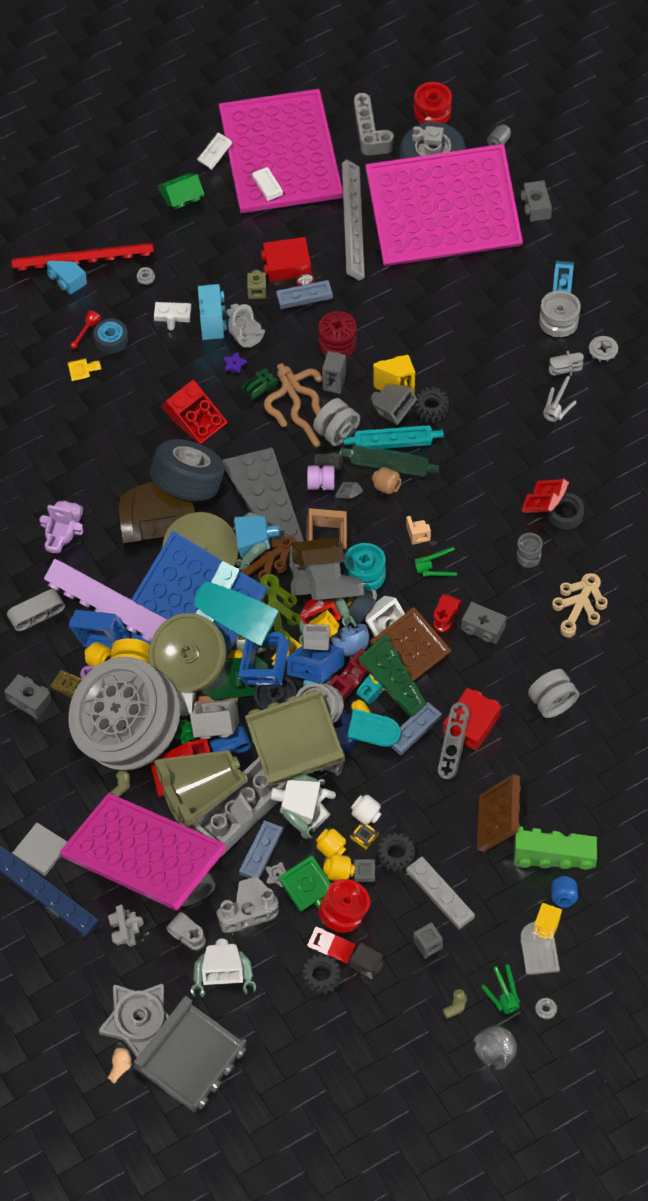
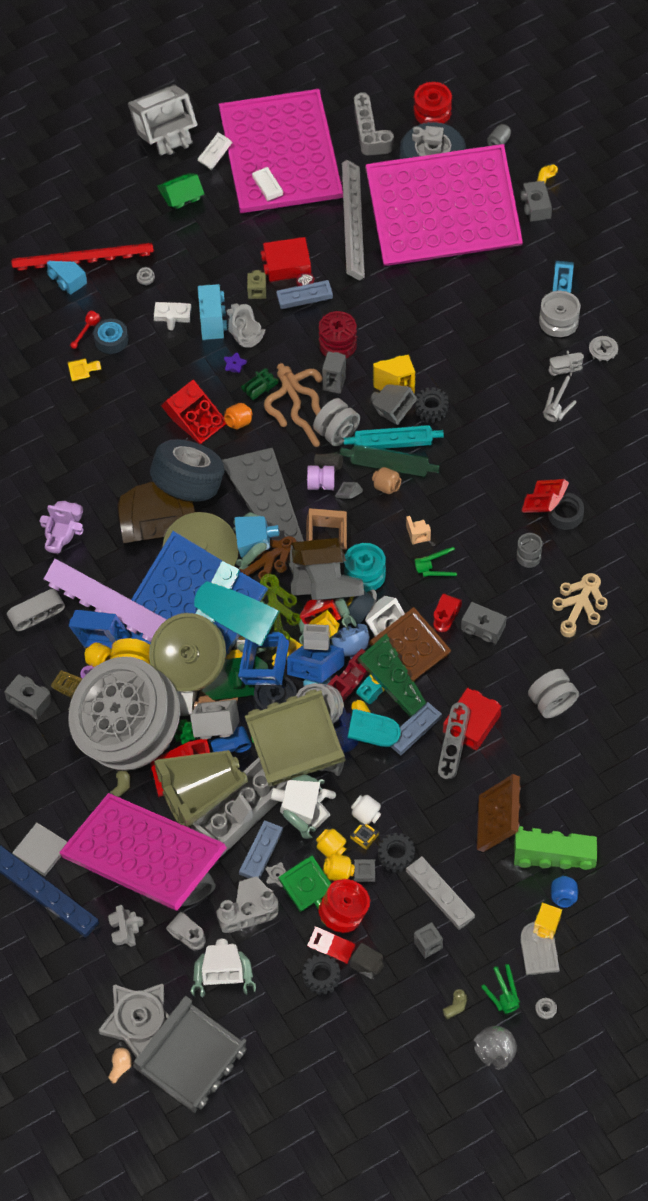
none -> light grey piece [128,85,197,155]
none -> orange head [224,403,252,430]
none -> yellow arm [537,165,558,183]

